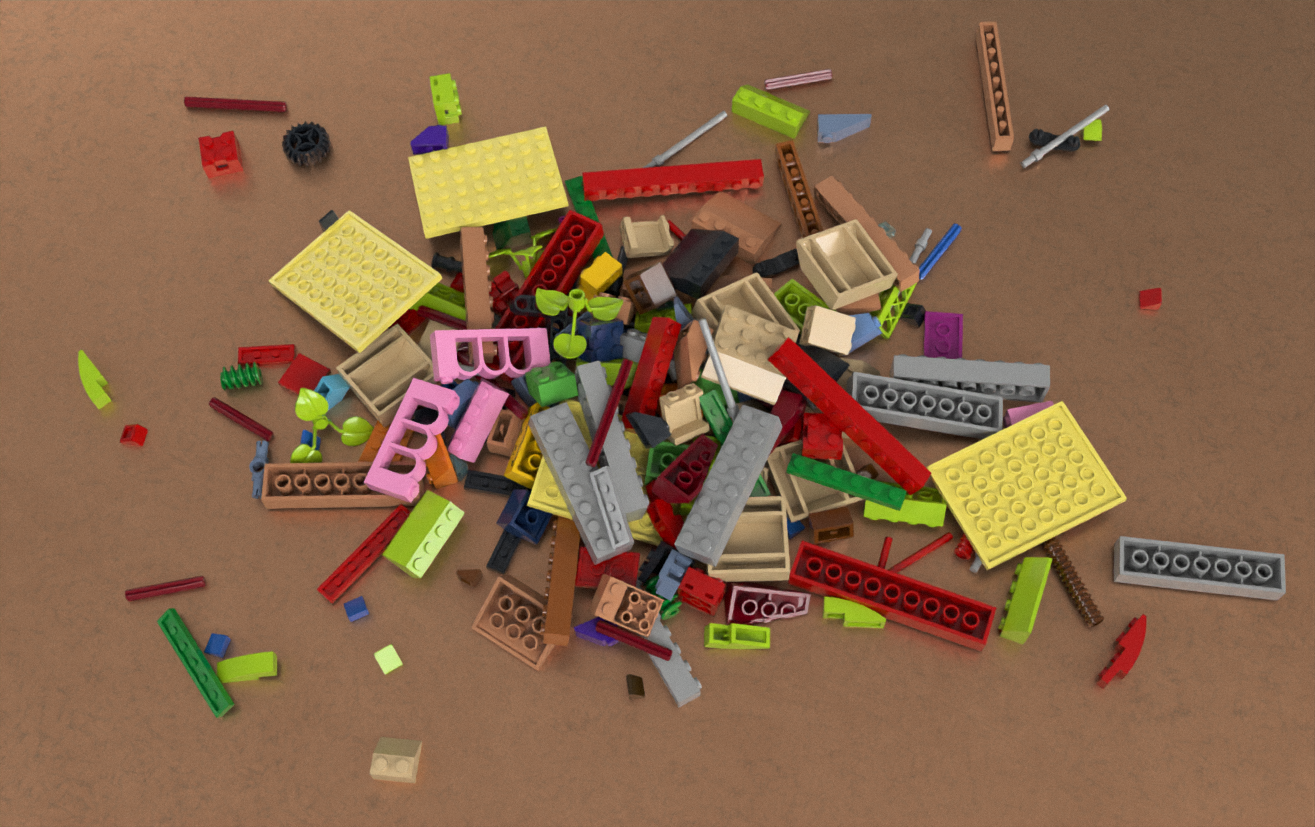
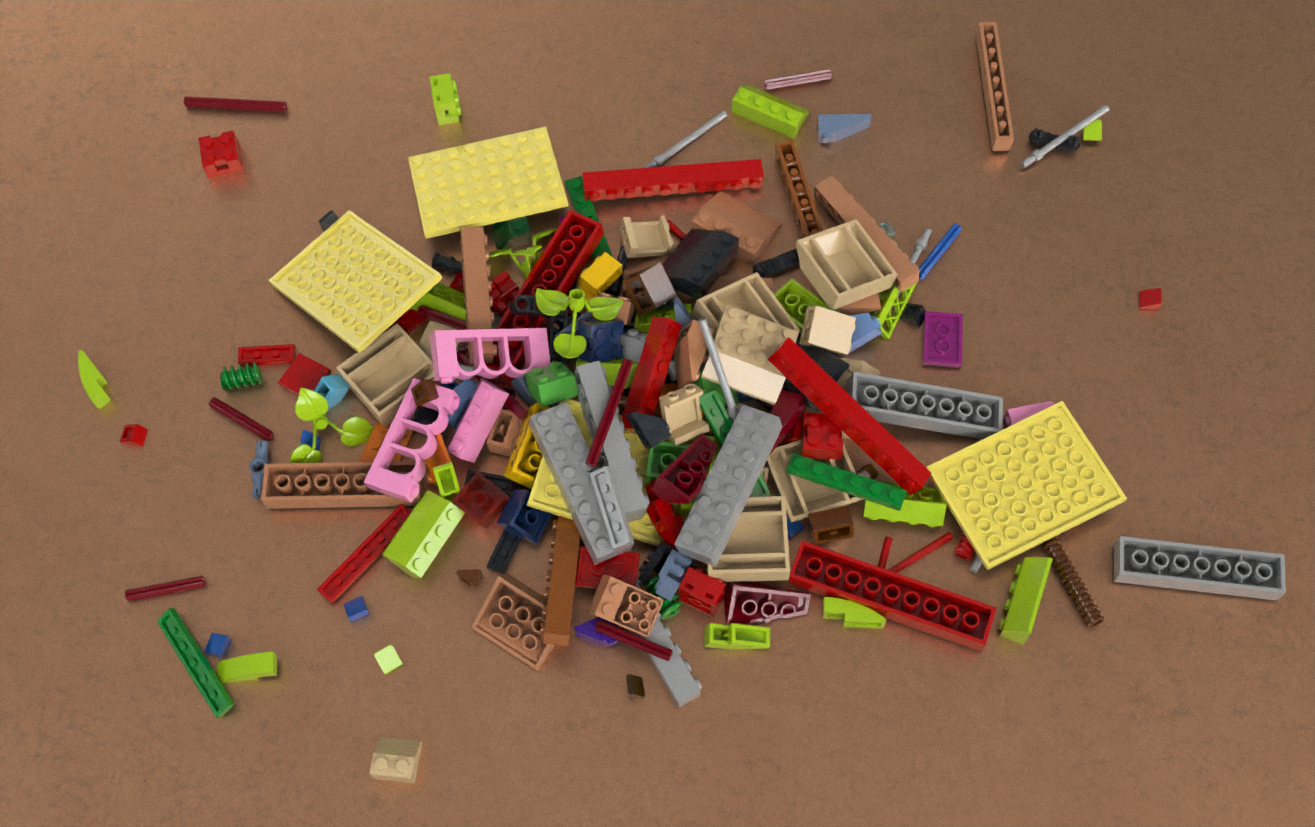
black gear [282,121,331,167] -> none
dark purple slope [410,125,449,154] -> none
clear light blue slope [450,454,468,481] -> none
light grey brick [890,354,1050,402] -> none
red slope [1097,614,1146,689] -> none
none -> reddish brown slope [411,379,439,406]
none -> lime slope [432,462,462,502]
none -> clear red brick [453,471,510,529]

